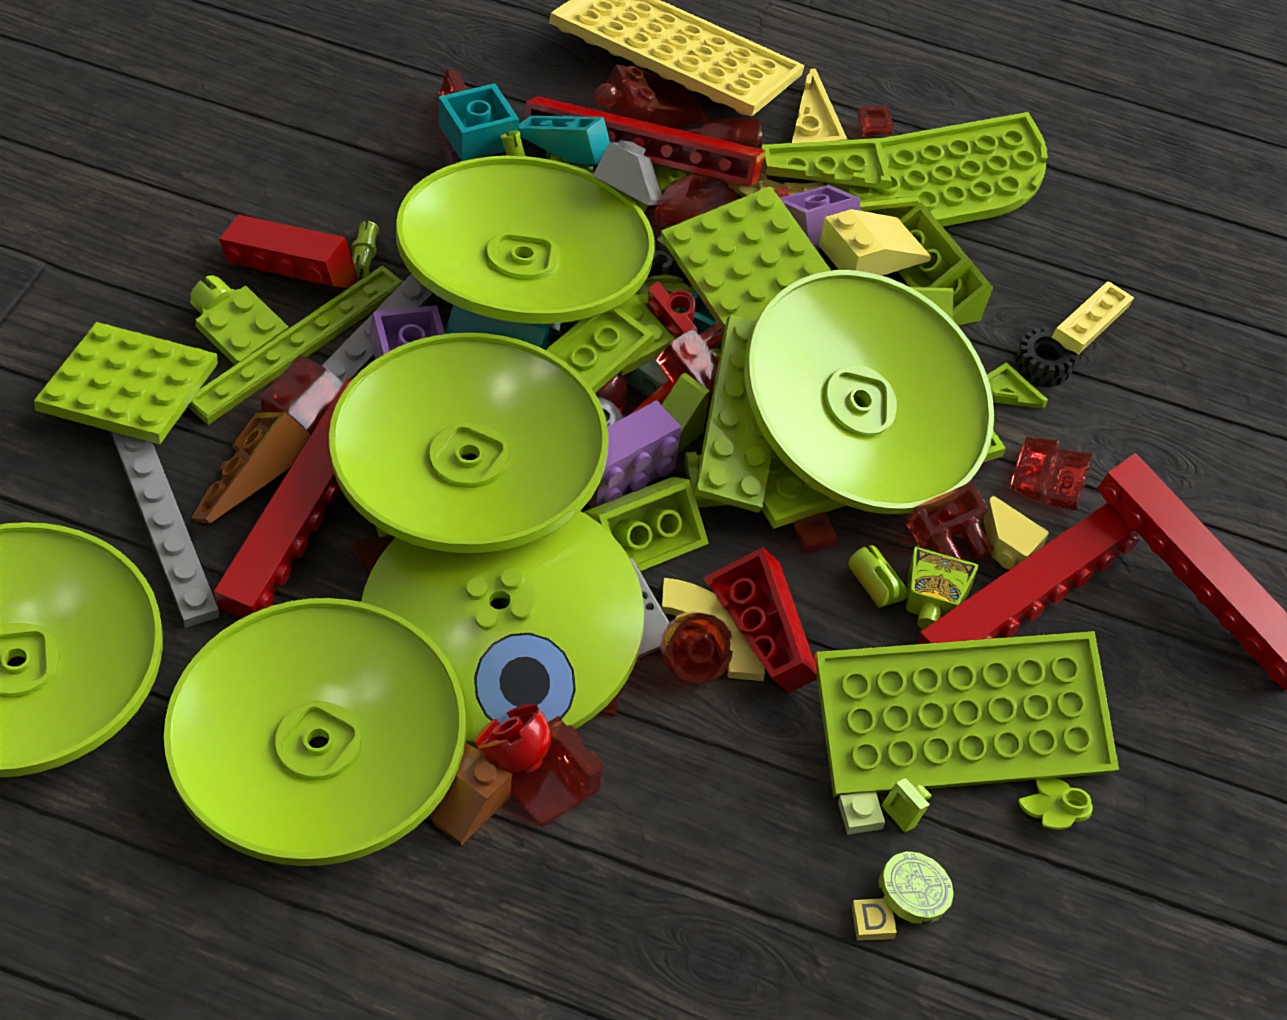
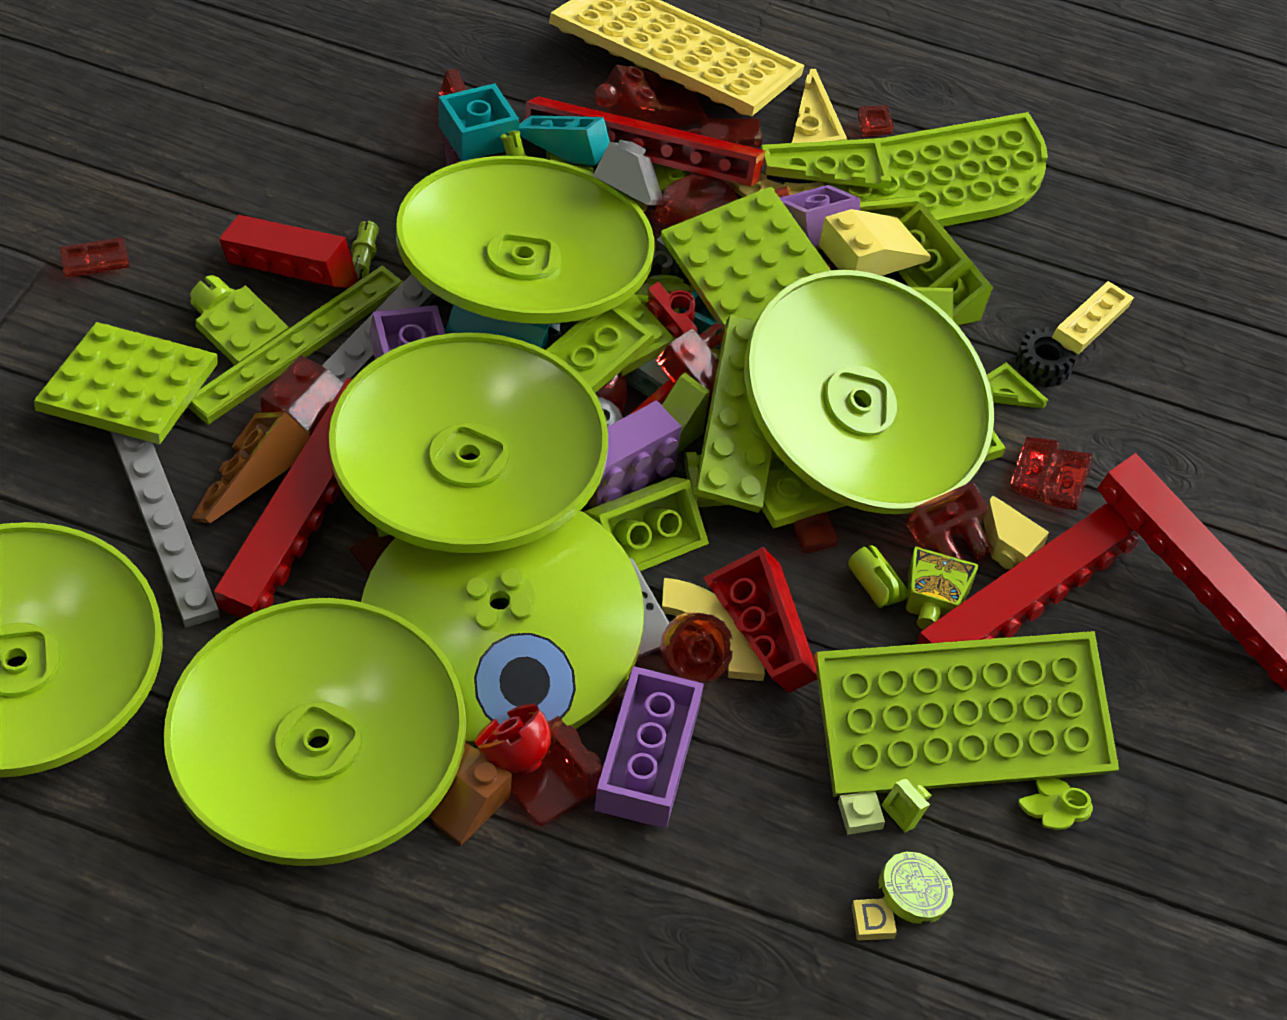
none -> clear red plate [59,237,130,278]
none -> medium lavender brick [594,666,704,829]

